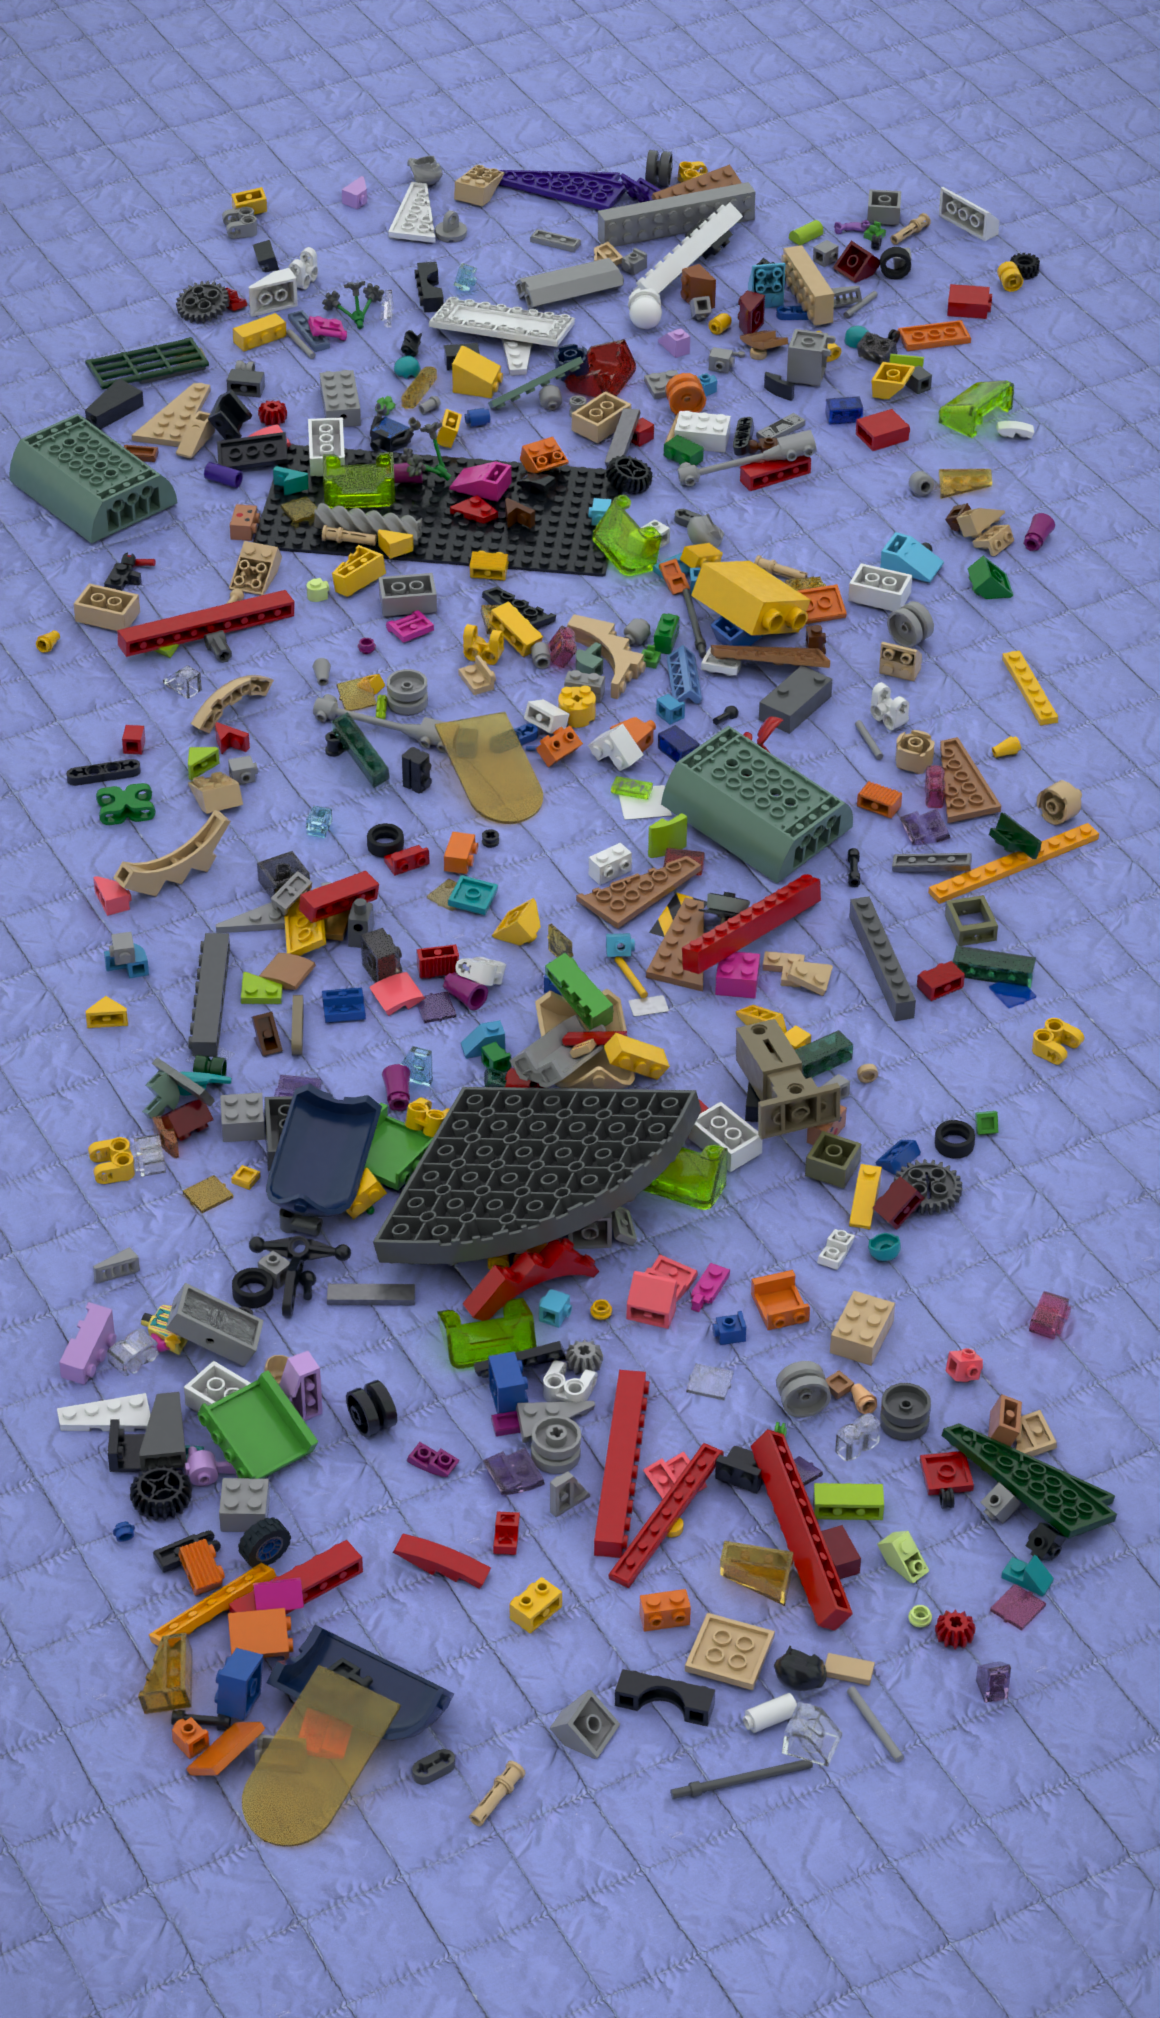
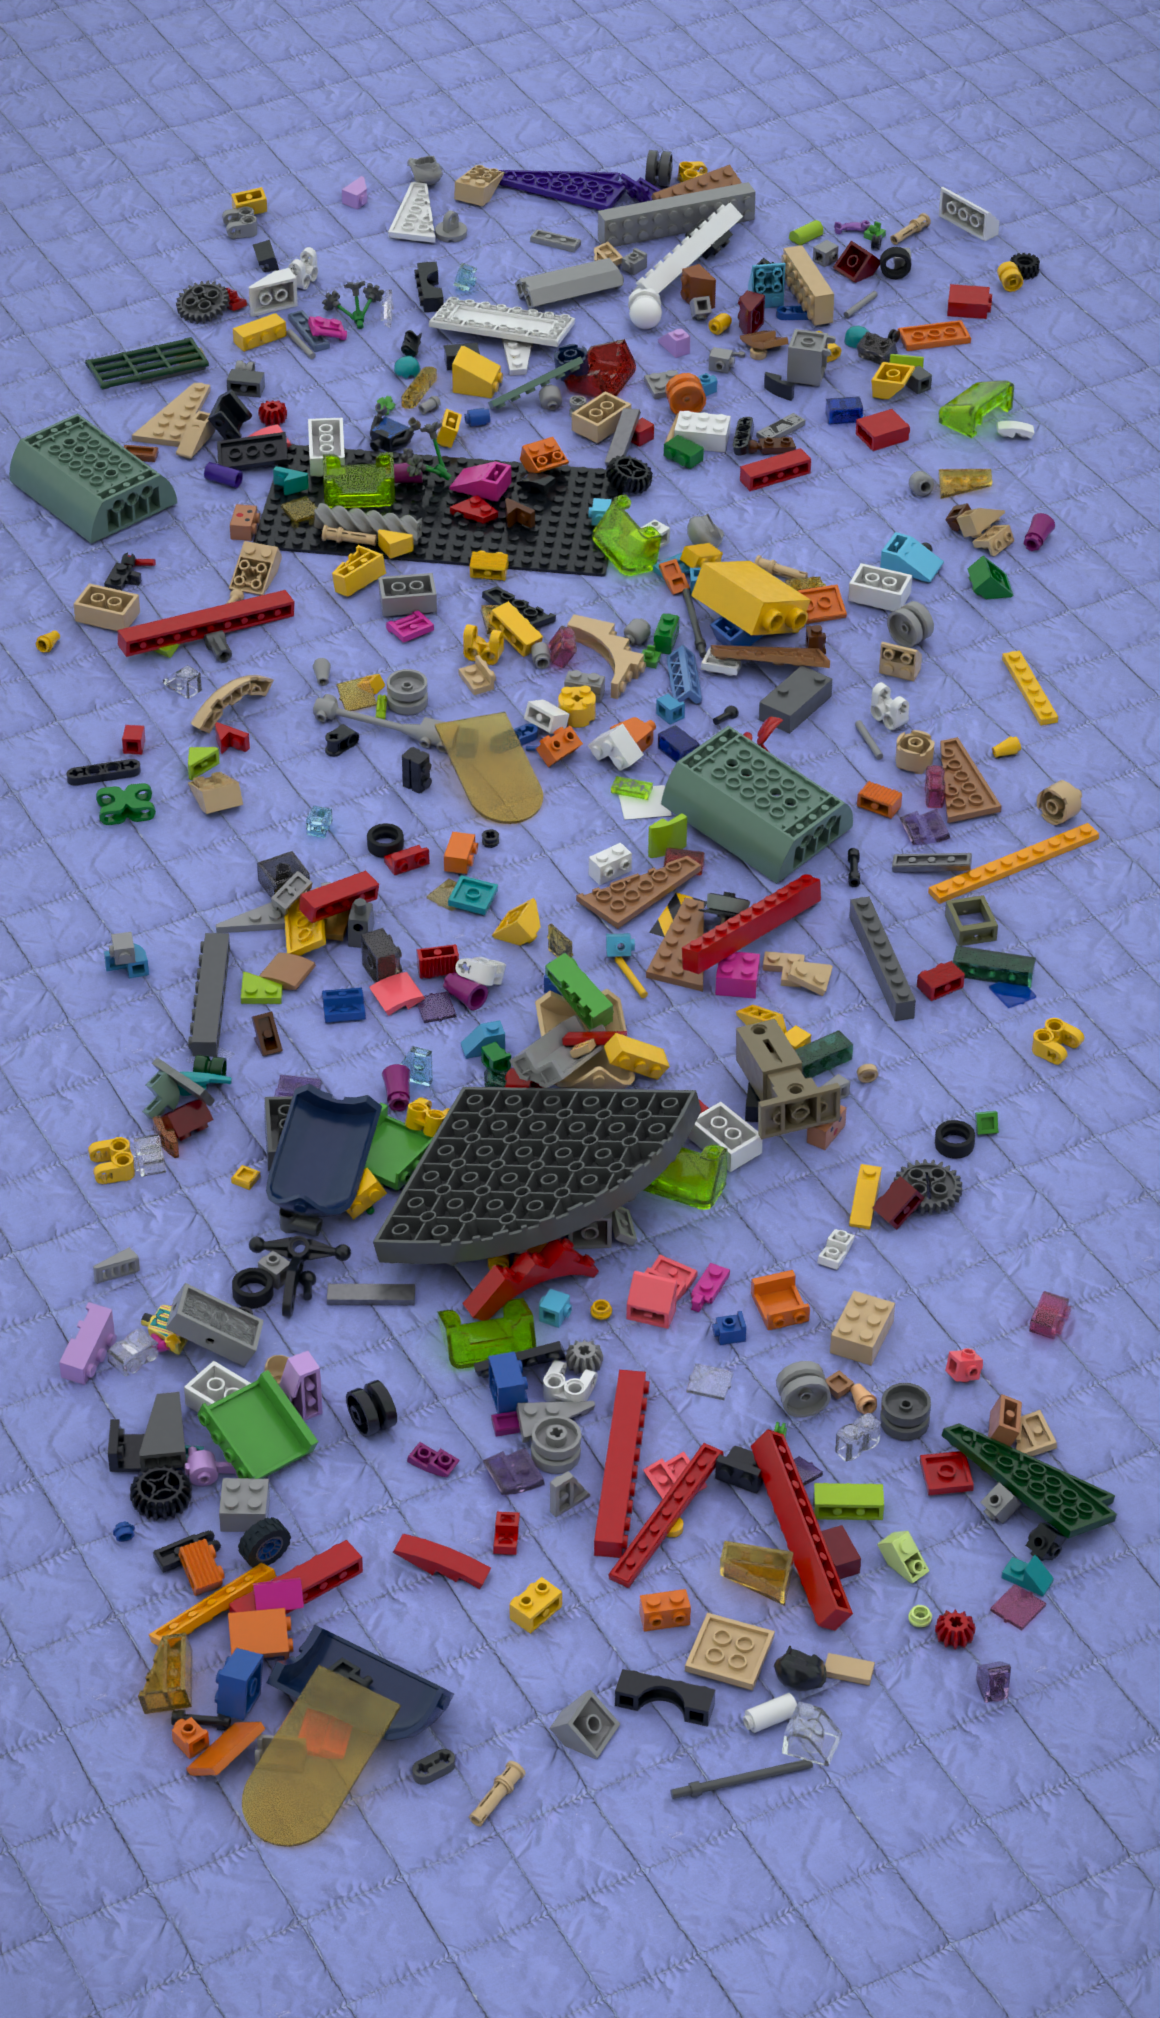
white wing [57,1393,151,1432] -> none
black slope [85,378,144,430] -> none
yellow slope [86,996,128,1028] -> none
coral slope [93,876,132,916] -> none
tan arch [113,810,231,897] -> none
clear yellow piece [183,1175,233,1213] -> none
light grey brick [220,1093,265,1142] -> none
light grey brick [228,756,258,785] -> none
dark tan beam [291,995,304,1055] -> none
yellowish green plate [306,578,330,602] -> none
light grey brick [320,370,361,427] -> none
brick [332,712,390,788] -> none
magenta plate [358,638,376,654] -> none
sand green brick [576,642,603,676] -> none
flat silver sticker [629,995,669,1016] -> none
dark grey beam [674,509,702,528] -> none
light grey bar [677,430,817,486] -> none
olive brick [805,1131,862,1188] -> none
light grey slope [831,286,862,308] -> none
light grey bar [847,1686,904,1762] -> none
light grey brick [867,189,901,225] -> none
teal hair [868,1233,901,1262] -> none
blue slope [875,1140,921,1175] -> none
black bush [939,1487,955,1509] -> none
dark green bracket [989,812,1042,859] -> none

